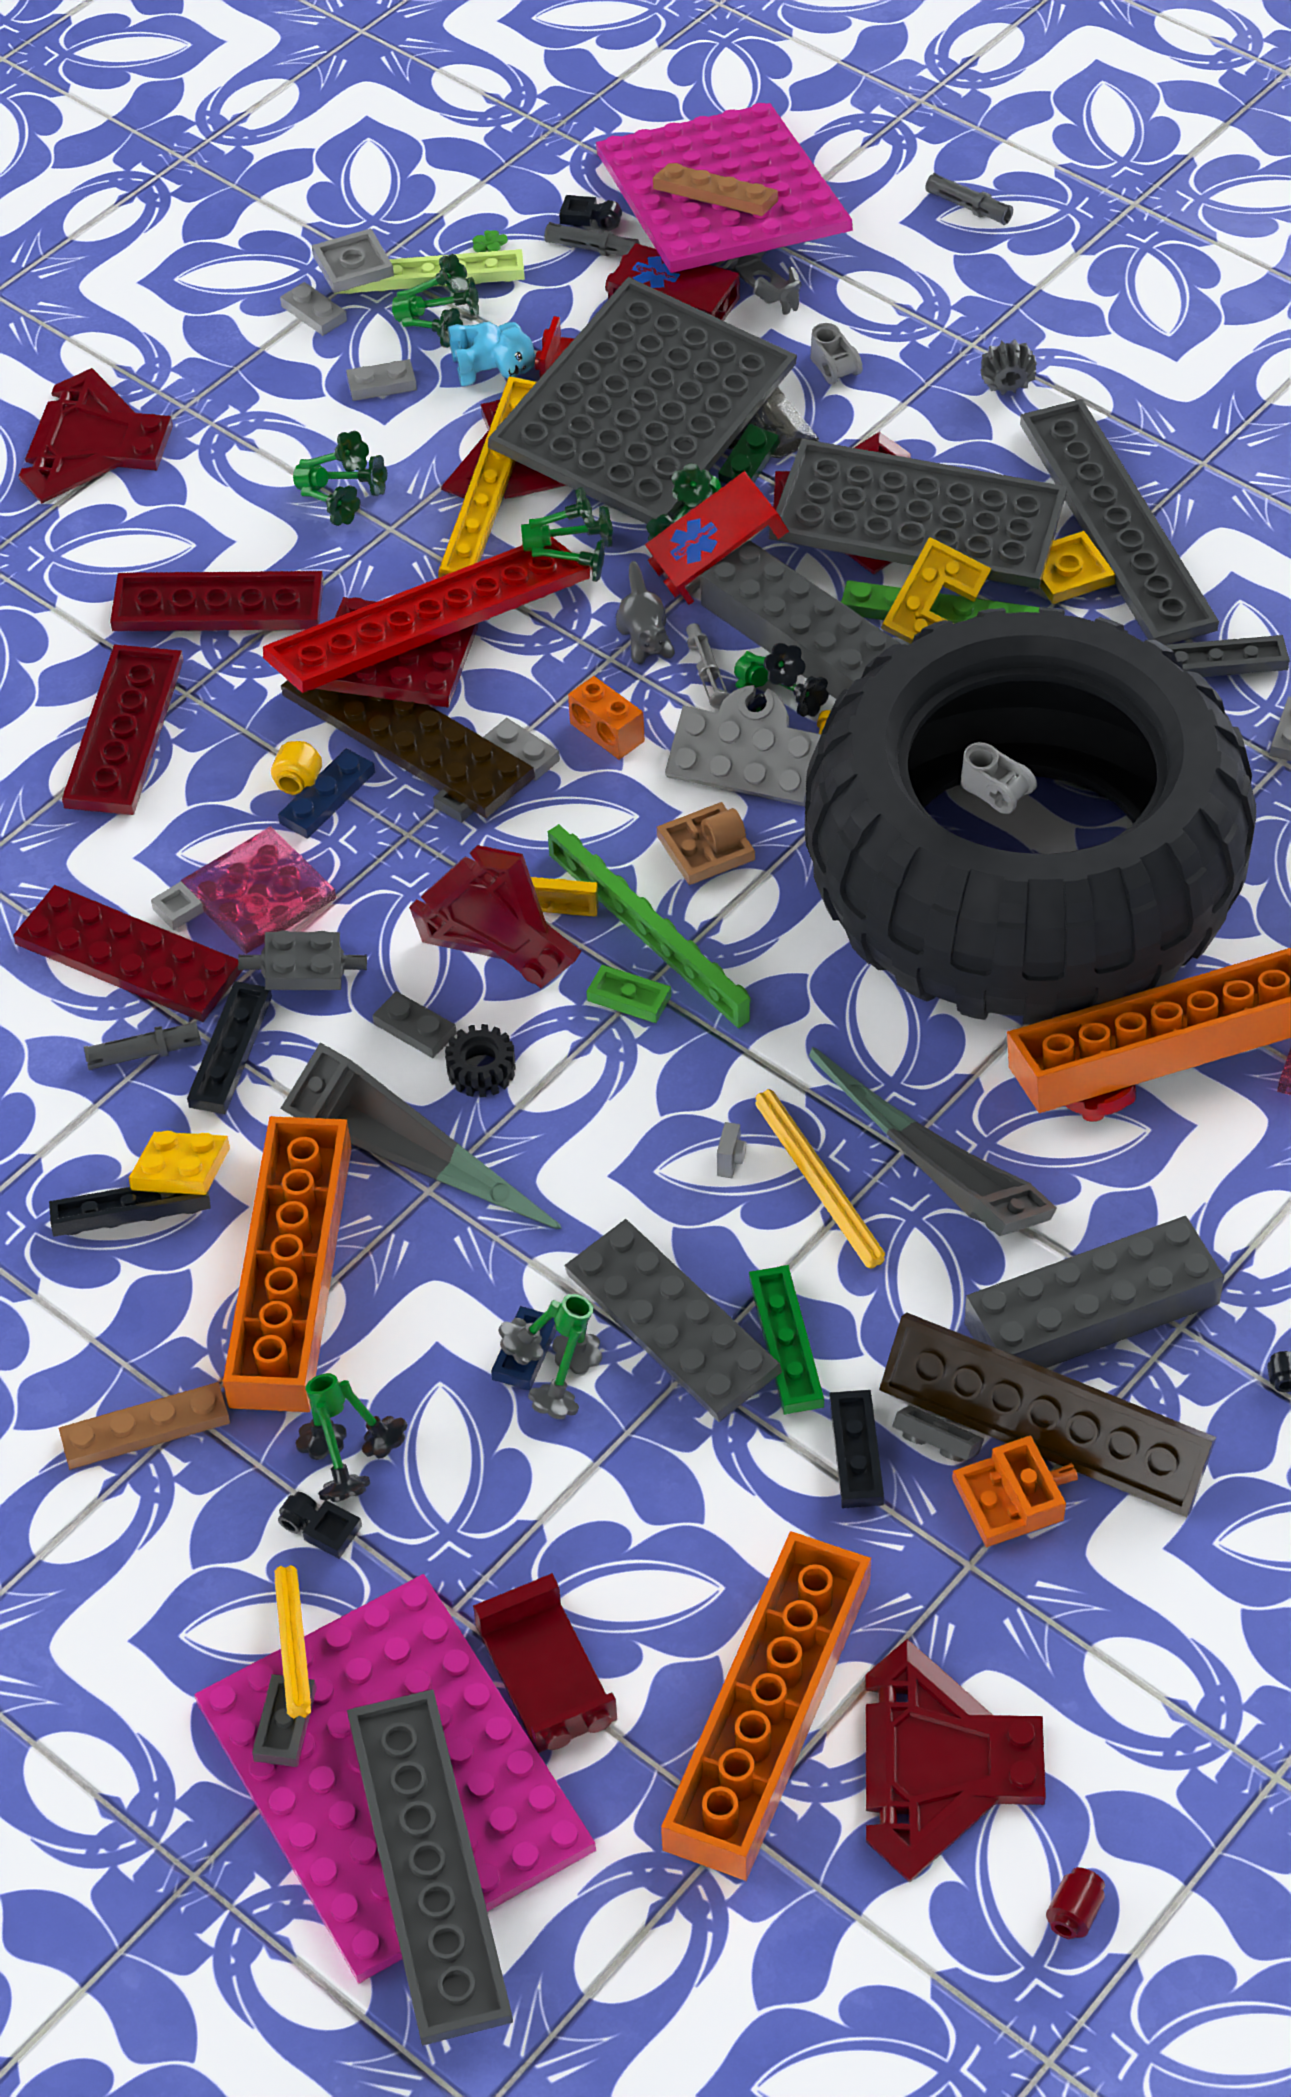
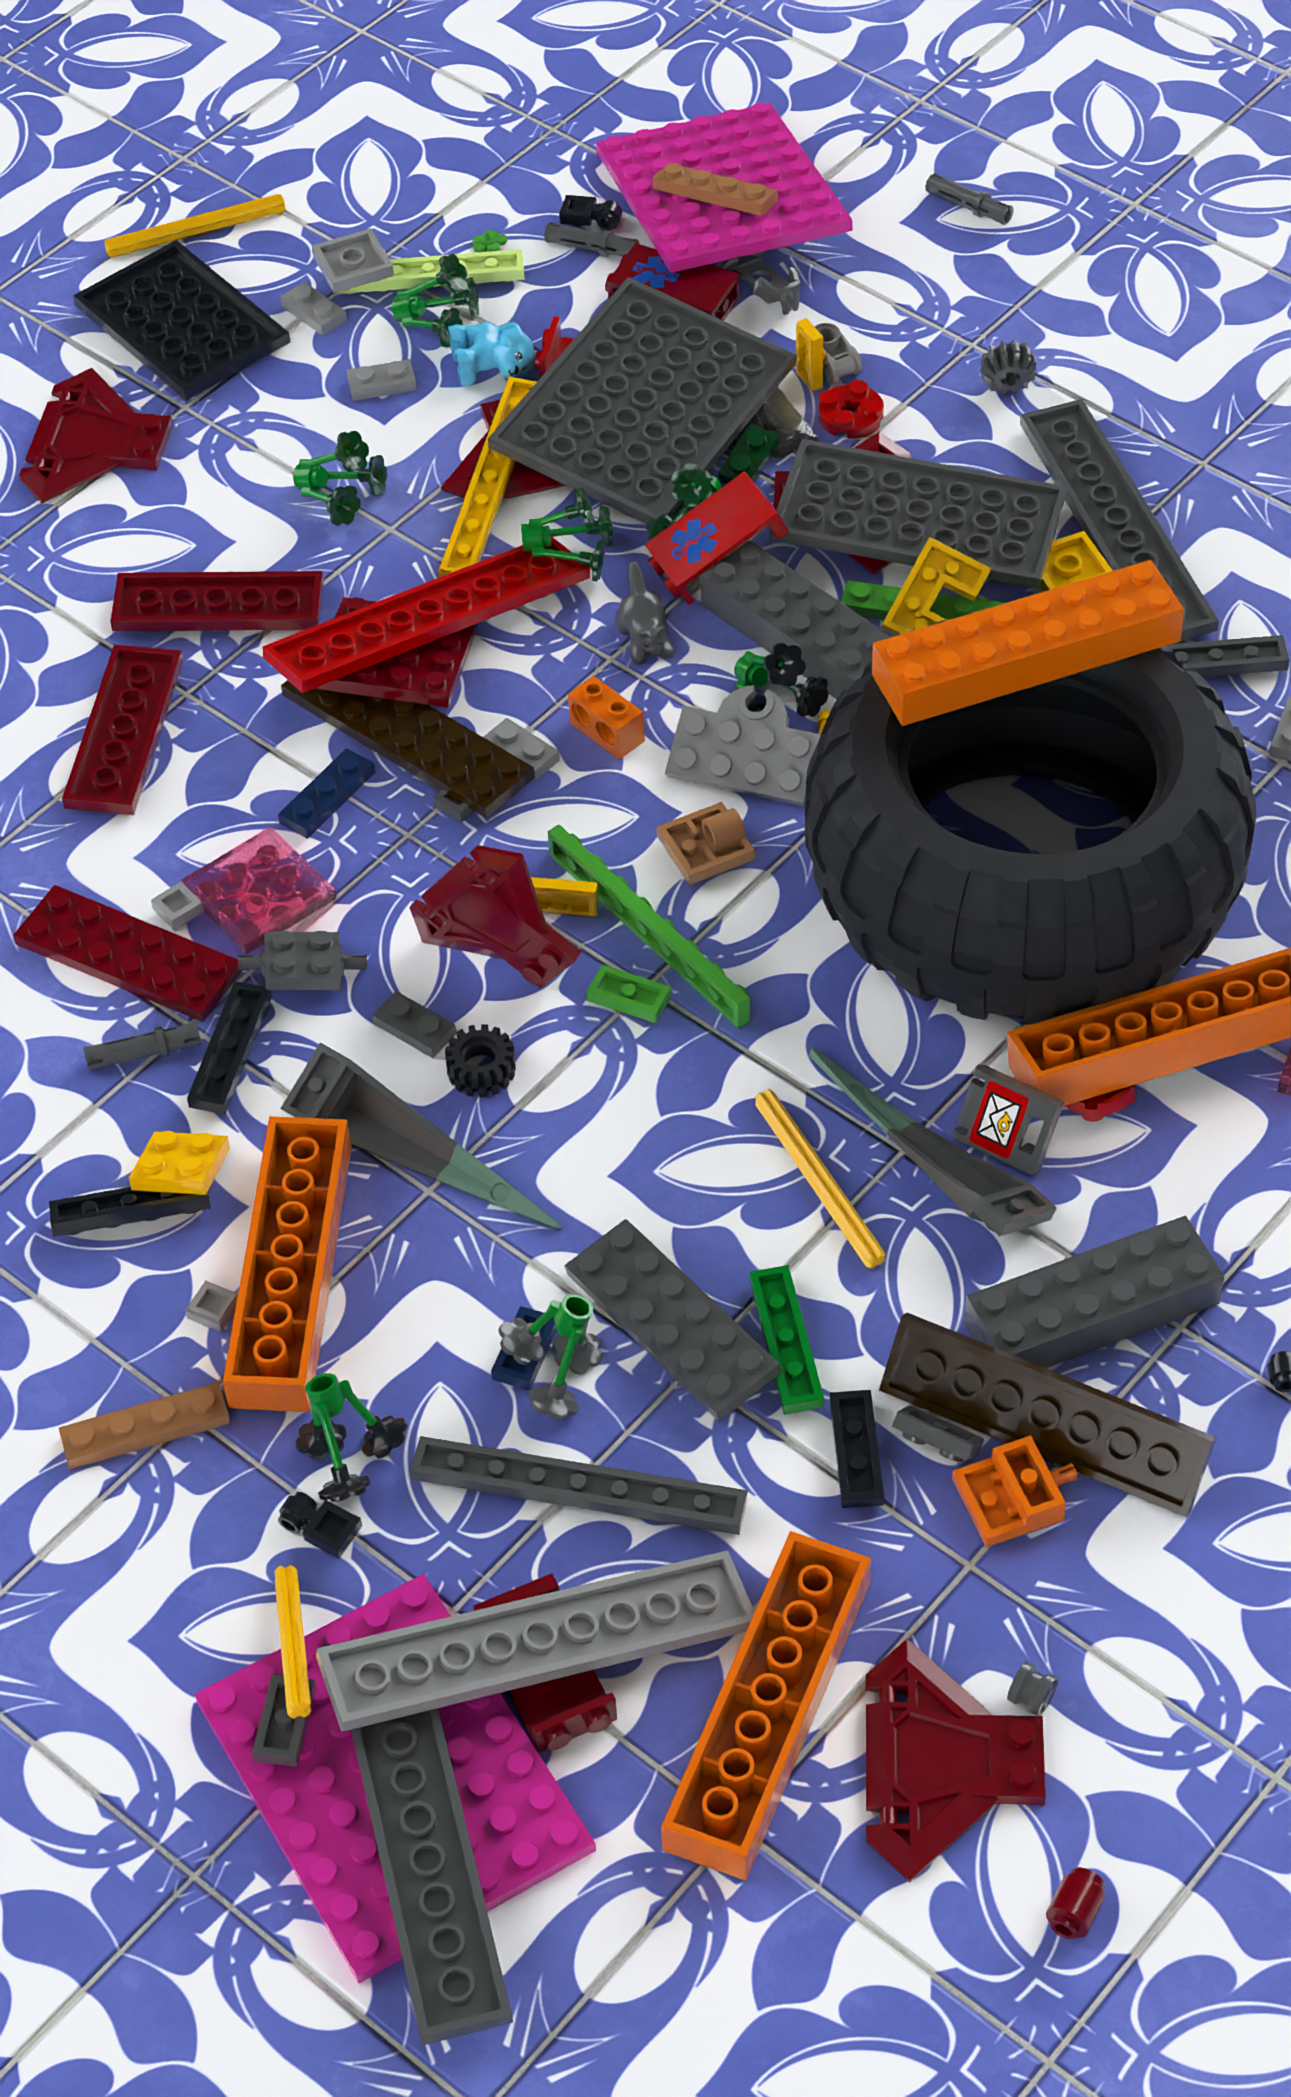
yellow head [271,741,322,795] -> none
light grey piece [686,623,729,709] -> none
light grey plate [717,1122,747,1179] -> none
light grey piece [961,742,1037,814] -> none
none -> black plate [73,240,291,401]
none -> yellow axle [104,194,286,258]
none -> light grey tile [185,1280,238,1332]
none -> light grey plate [316,1550,755,1732]
none -> dark grey plate [410,1436,748,1535]
none -> yellow plate [796,318,825,391]
none -> red plate [818,380,884,439]
none -> orange brick [872,560,1184,726]
none -> container [952,1064,1065,1176]
none -> dark grey wheel [1007,1661,1059,1716]

